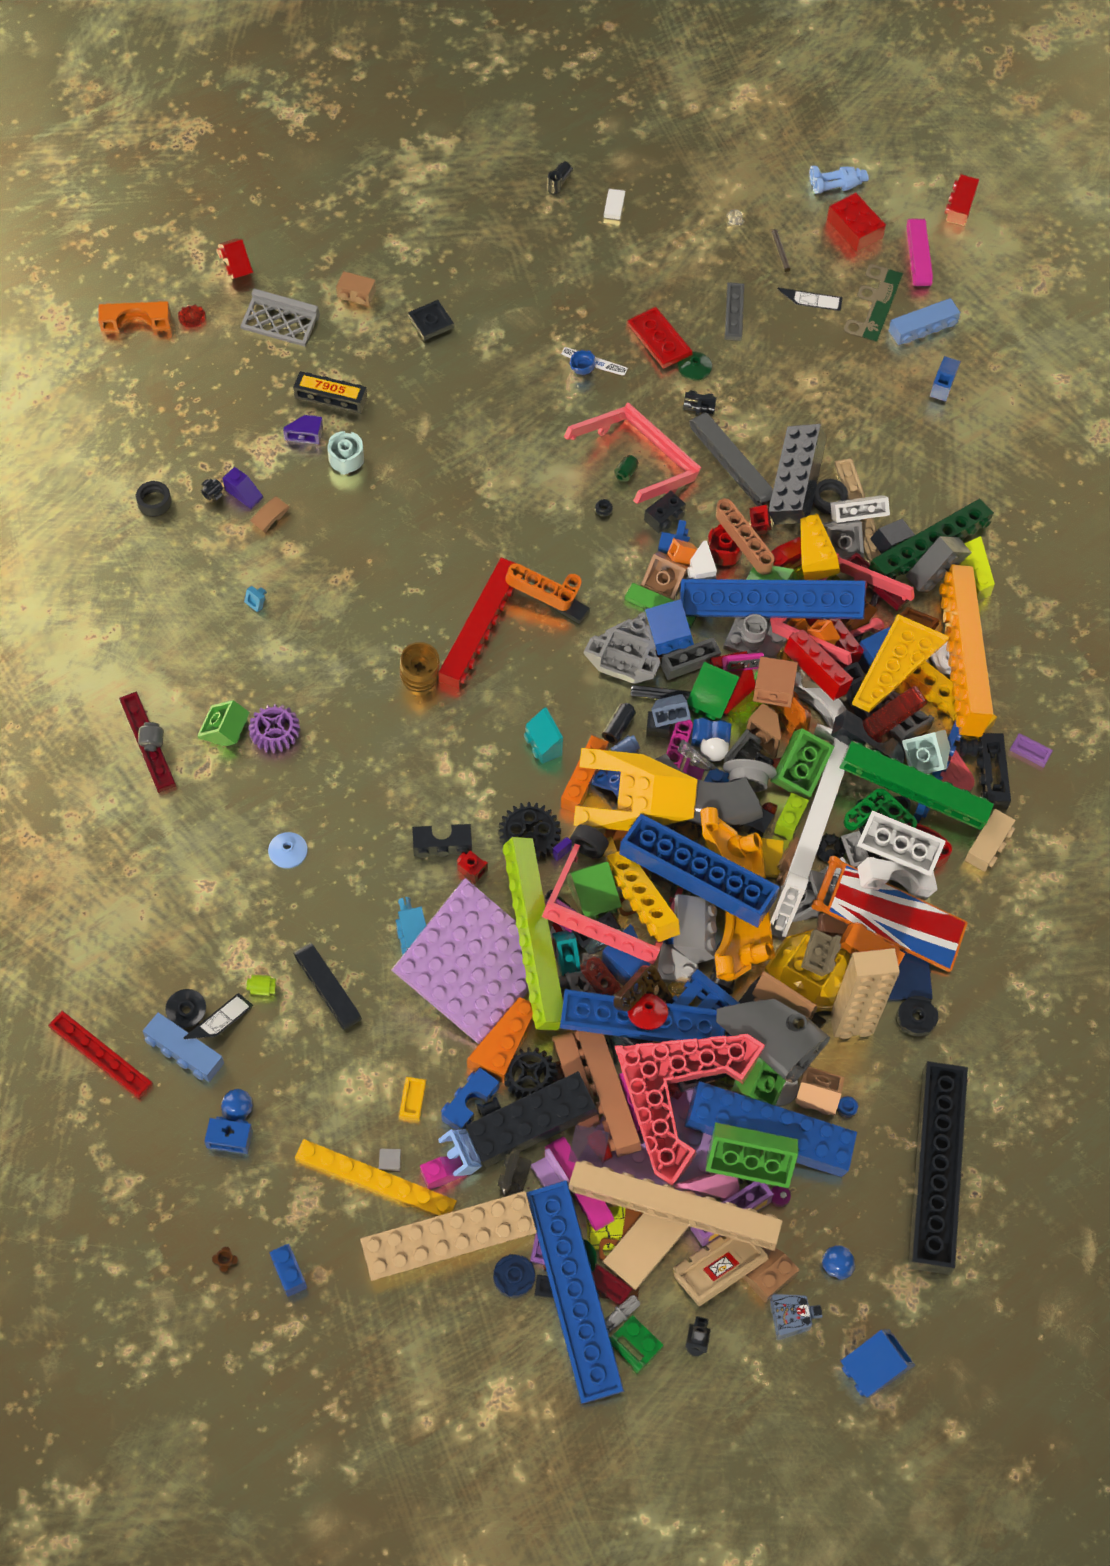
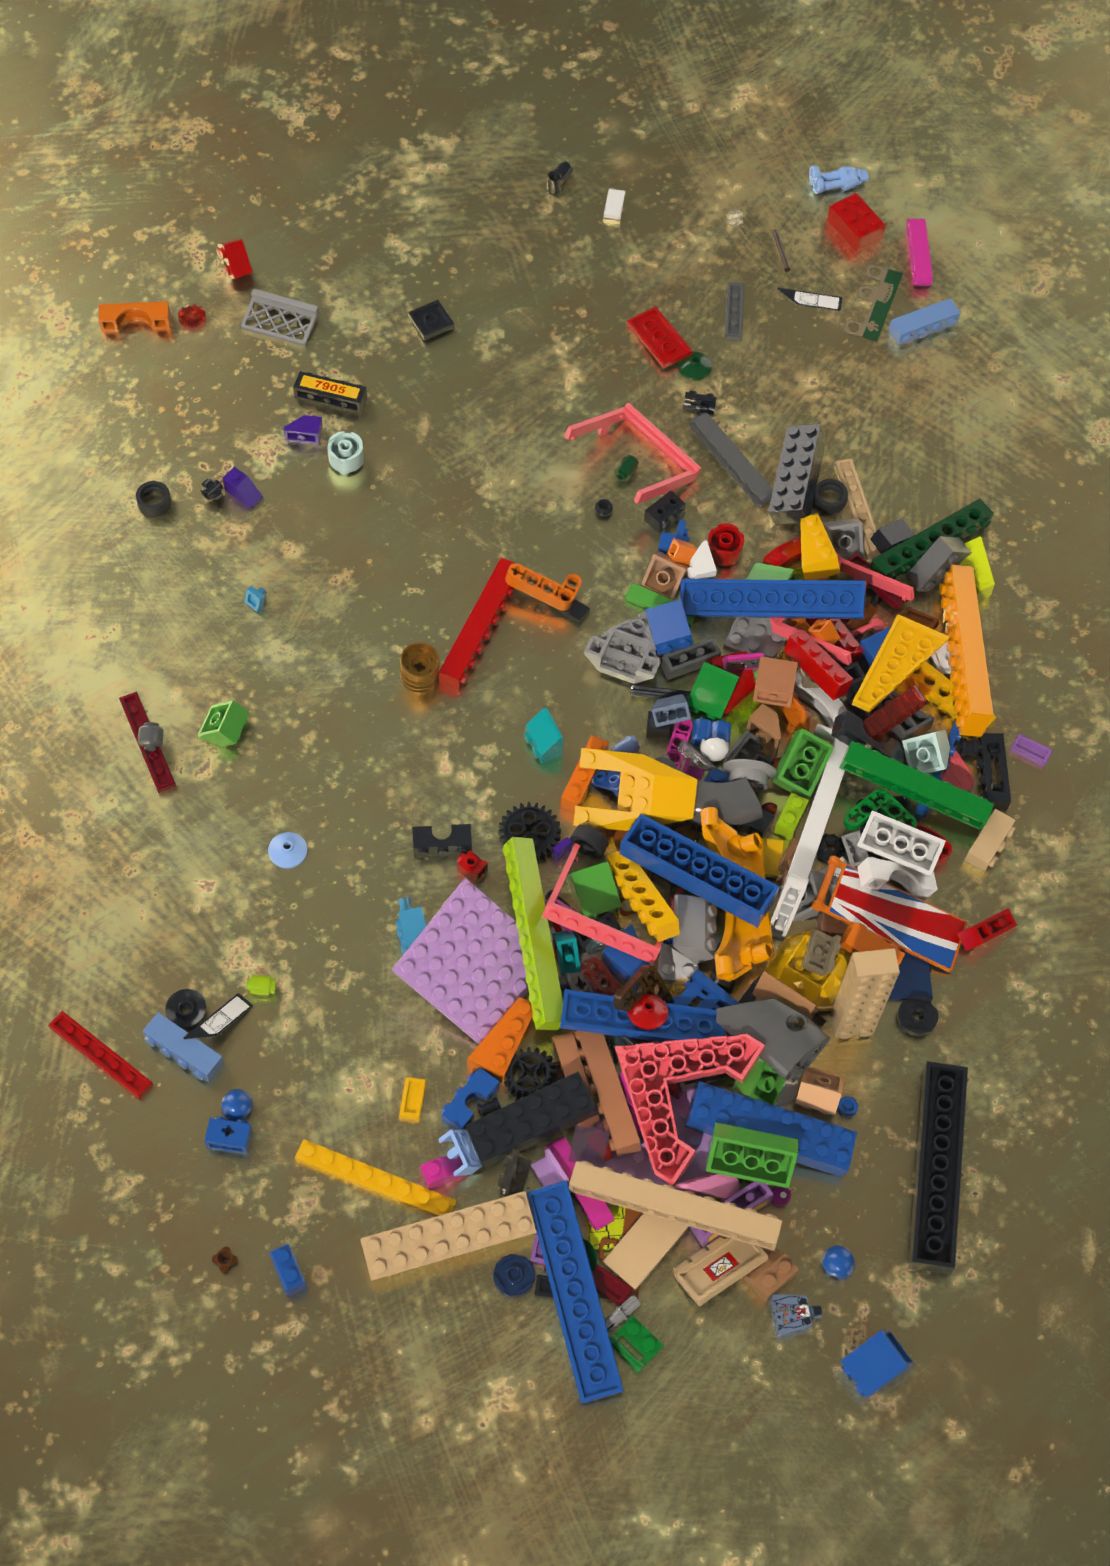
medium lavender gear [249,704,301,753] -> none
medium nougat slope [250,496,290,533] -> none
black beam [293,942,362,1030] -> none
medium nougat brick [336,271,376,306] -> none
light grey tile [379,1149,401,1171] -> none
white sticker [561,347,628,375] -> none
blue hair [570,350,596,375] -> none
black brick [602,703,636,744] -> none
black hips [685,1316,711,1356] -> none
nougat beam [716,498,774,575] -> none
light grey wheel [741,614,767,648] -> none
red brick [749,505,772,535] -> none
white brick [830,495,890,523] -> none
blue slope [930,356,961,401] -> none
red brick [945,174,979,226] -> none
none -> red slope [957,908,1018,951]

